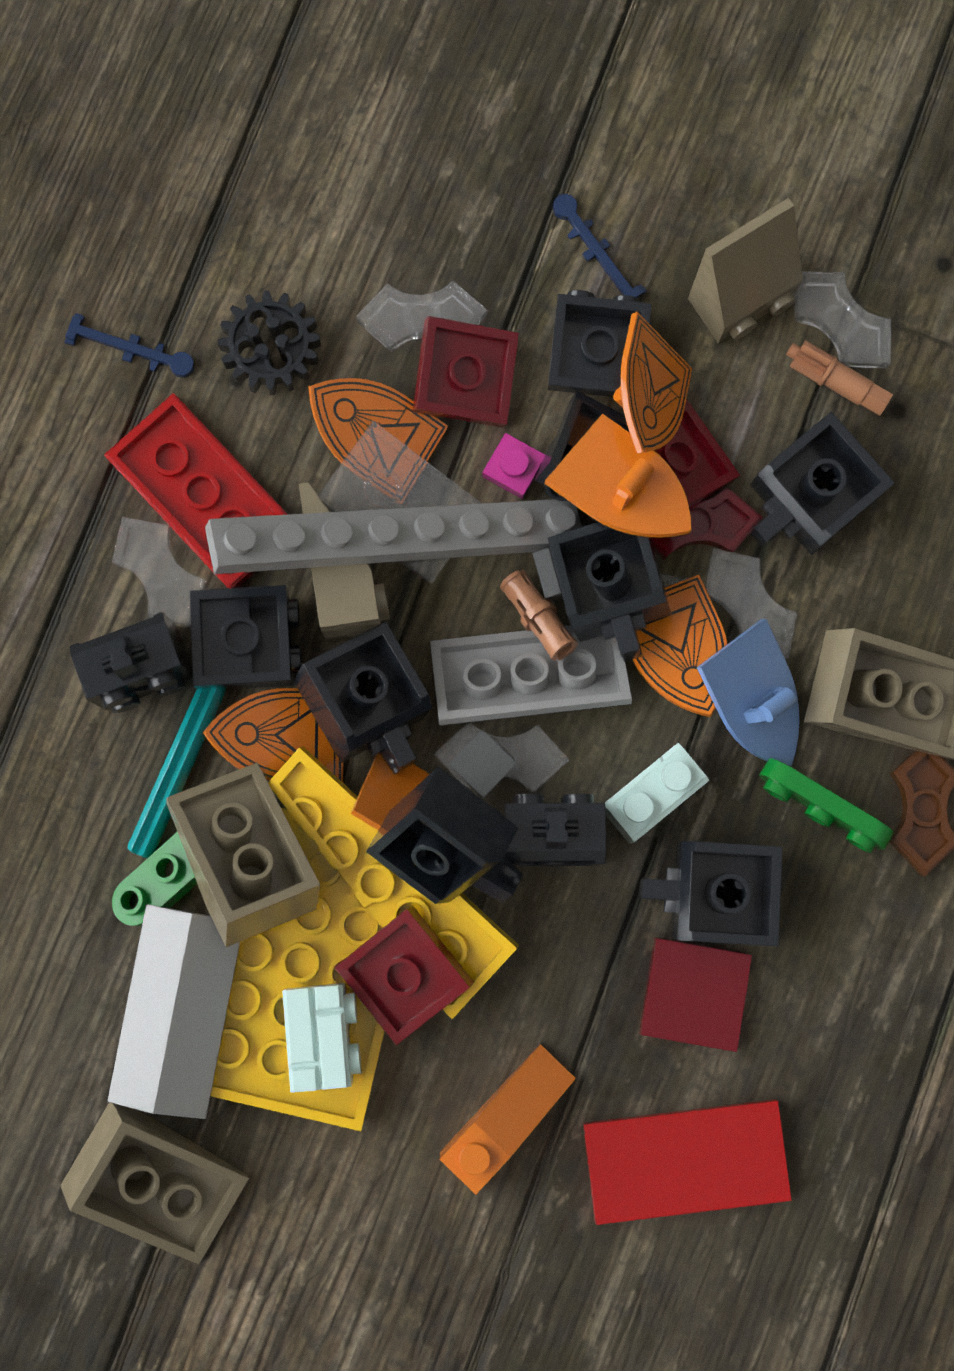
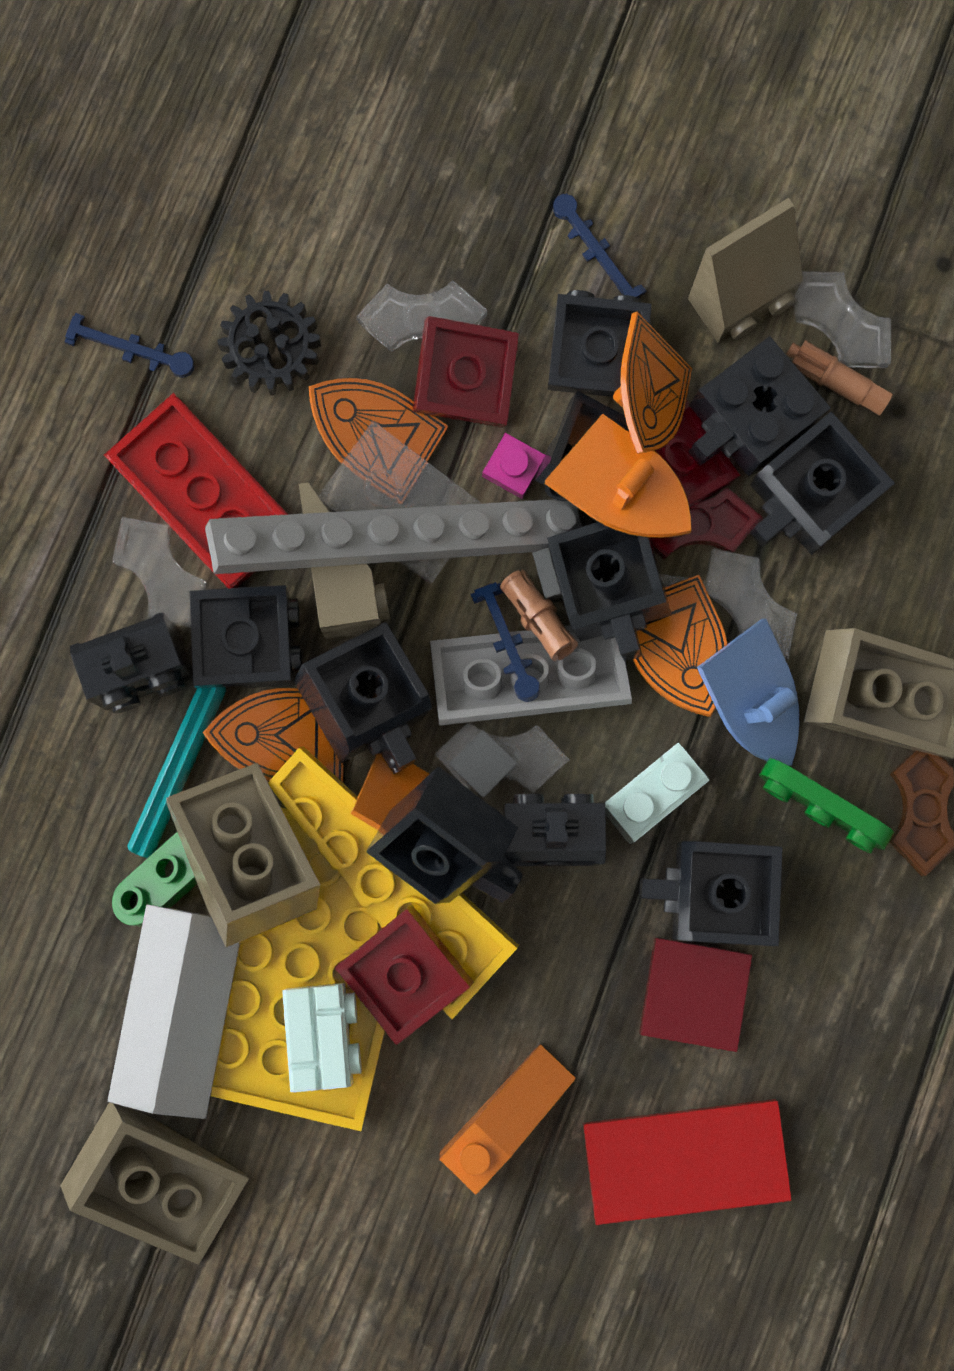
none -> dark blue piece [470,582,540,702]
none -> black hinge [688,336,831,477]

